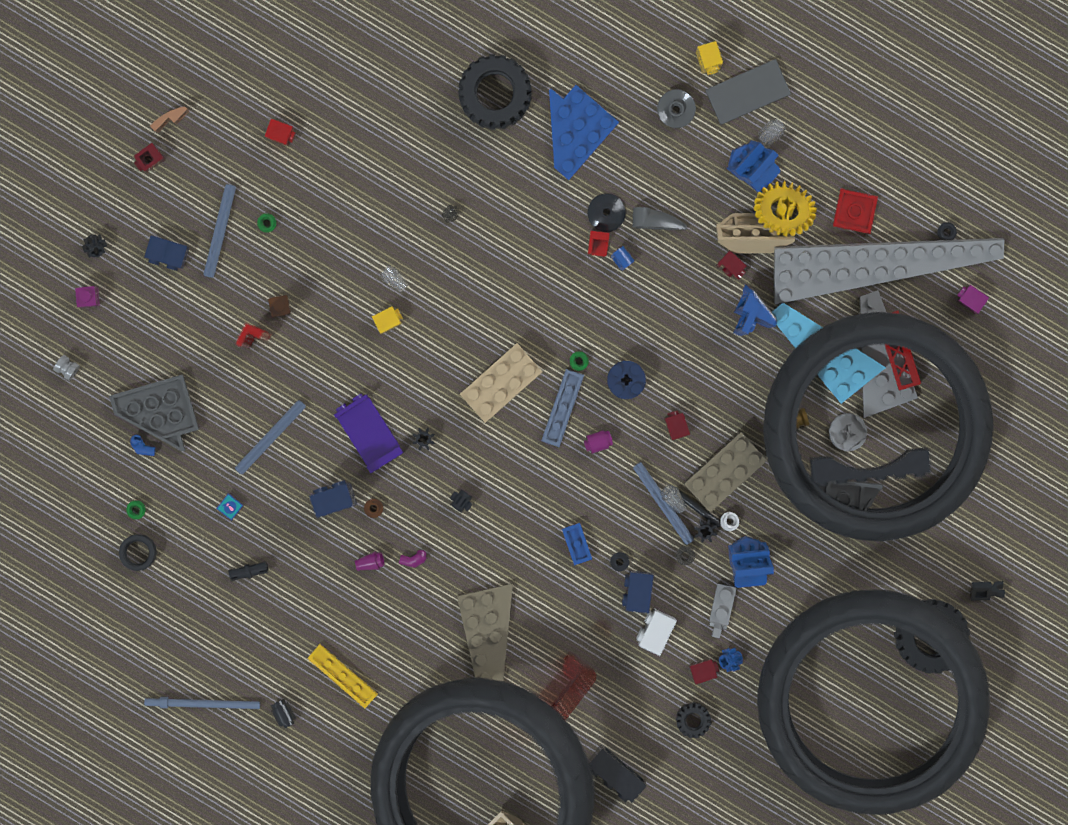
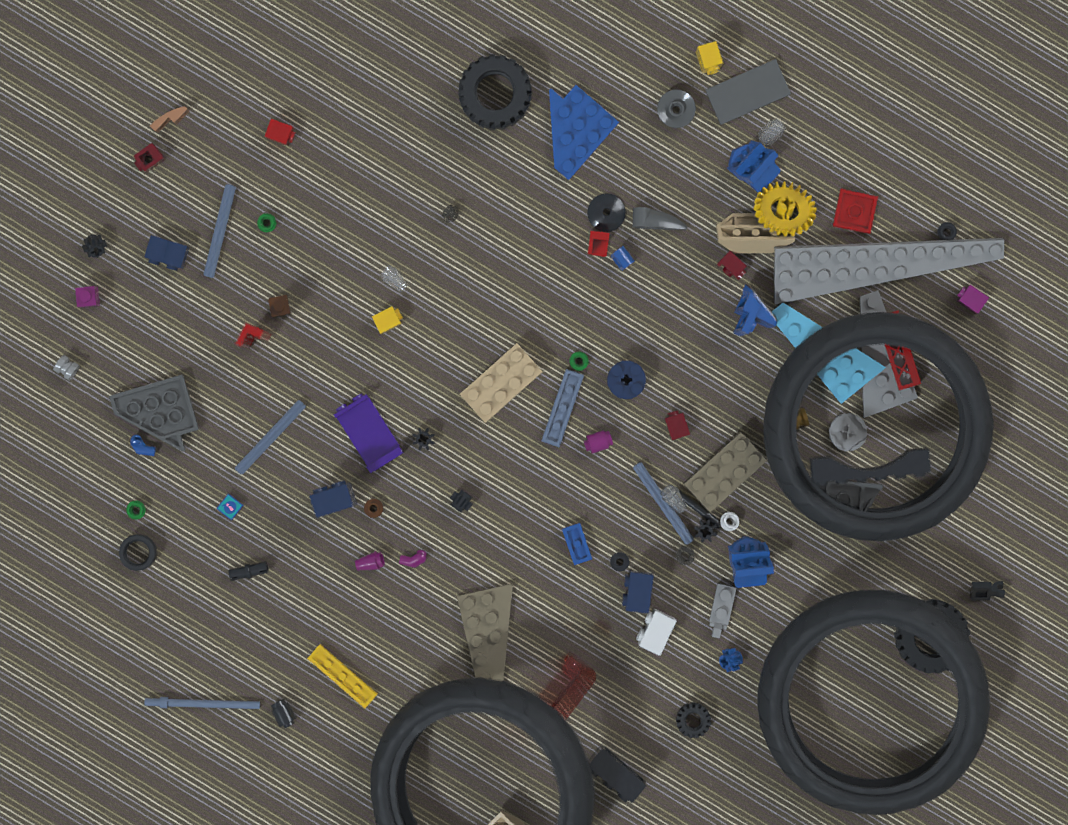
dark red brick [689,658,719,685] -> none

